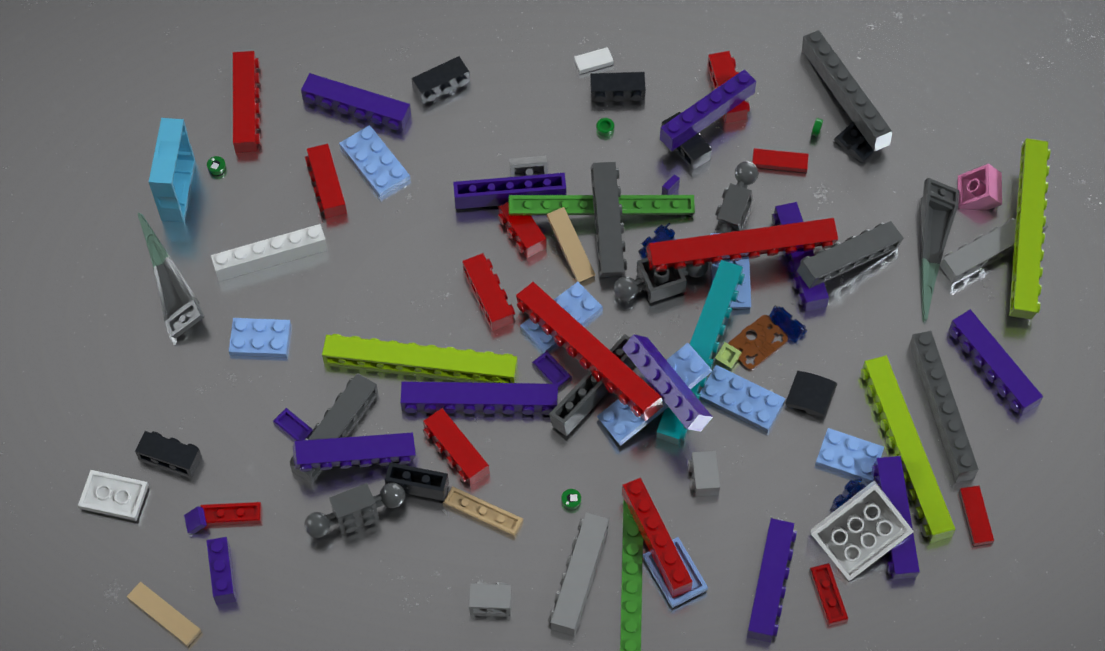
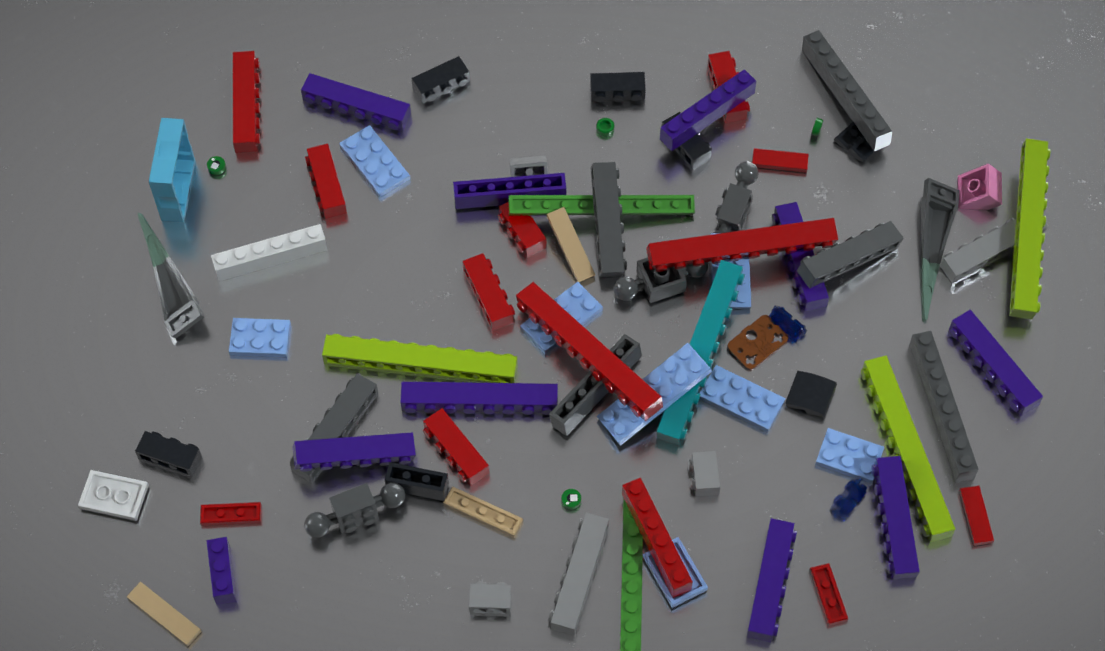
dark purple tile [184,506,207,534] -> none
dark purple tile [273,408,313,441] -> none
dark purple tile [532,351,572,390] -> none
white tile [574,47,614,74] -> none
brick [622,334,713,432] -> none
clear blue hinge [638,223,675,257] -> none
dark purple tile [661,174,680,195] -> none
yellowish green tile [715,342,742,369] -> none
white slope [810,481,914,581] -> none

